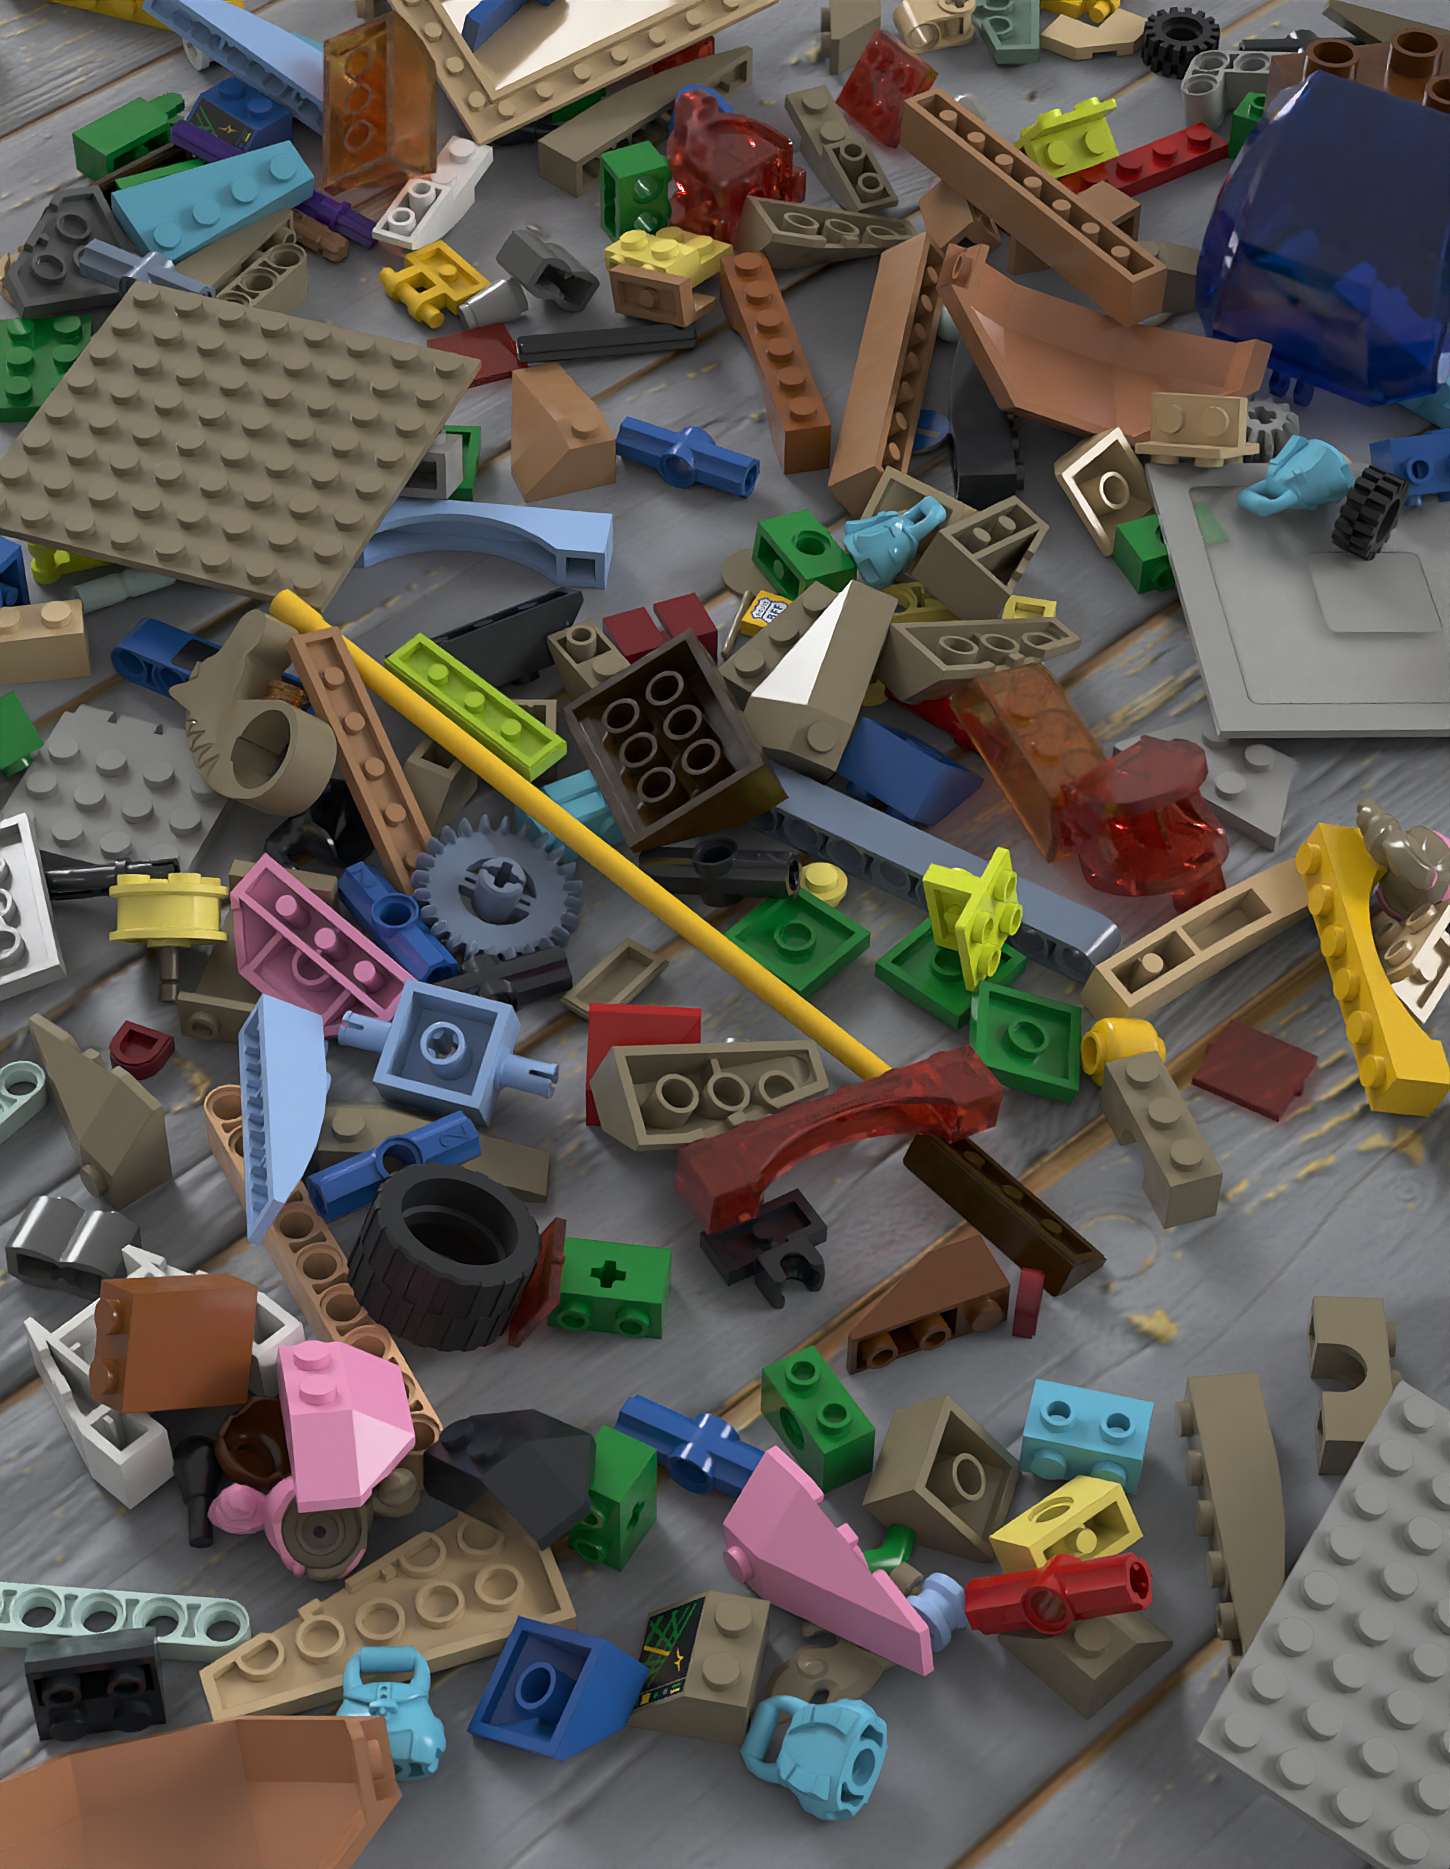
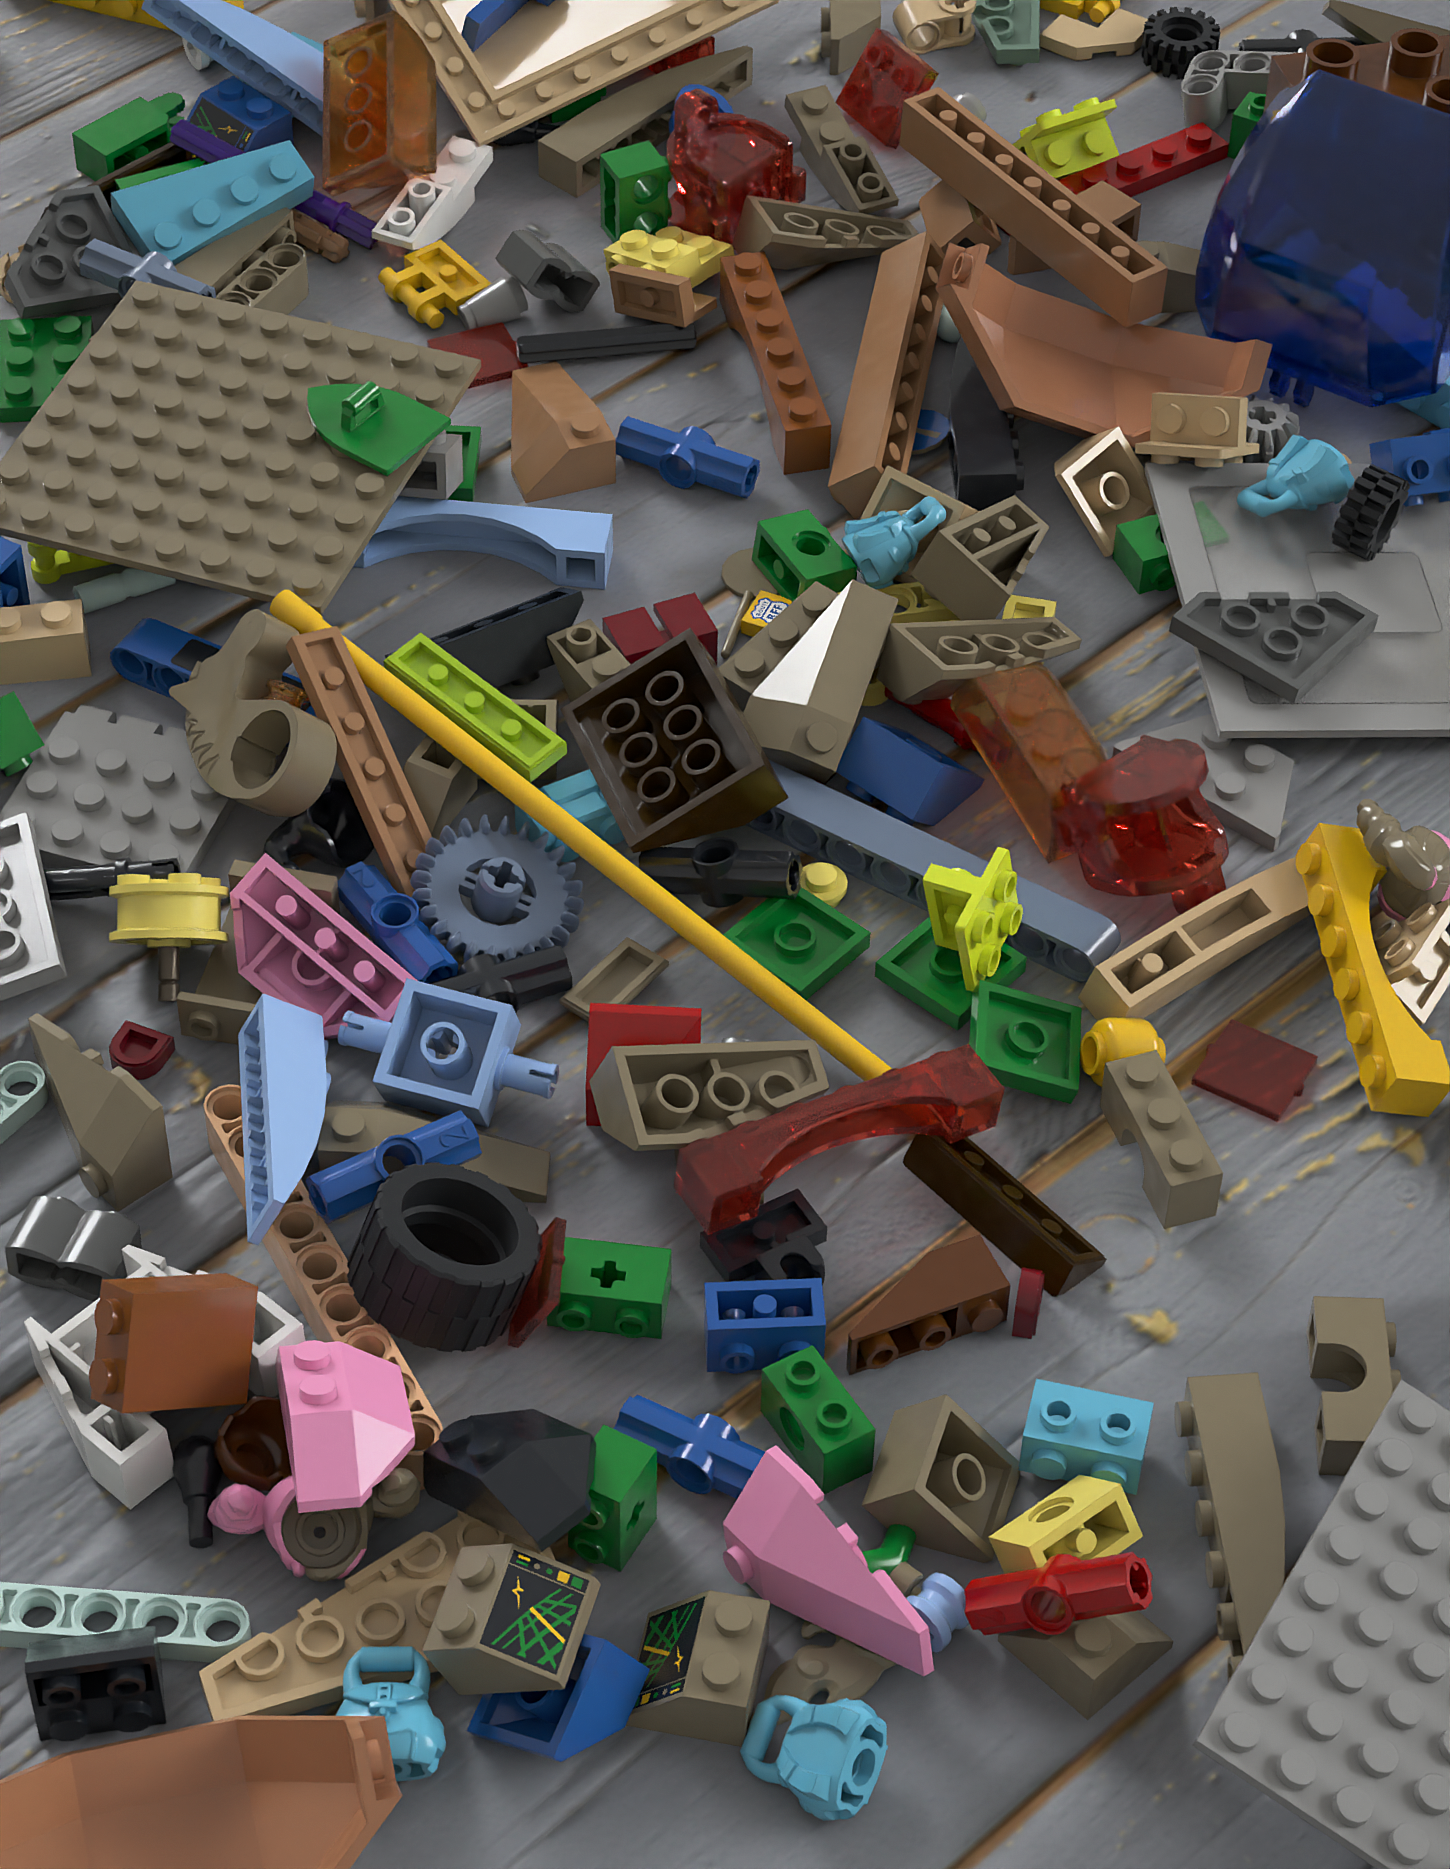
none -> green shield [307,381,451,476]
none -> slope [422,1543,601,1695]
none -> blue brick [704,1278,826,1374]
none -> dark grey plate [1169,592,1379,704]

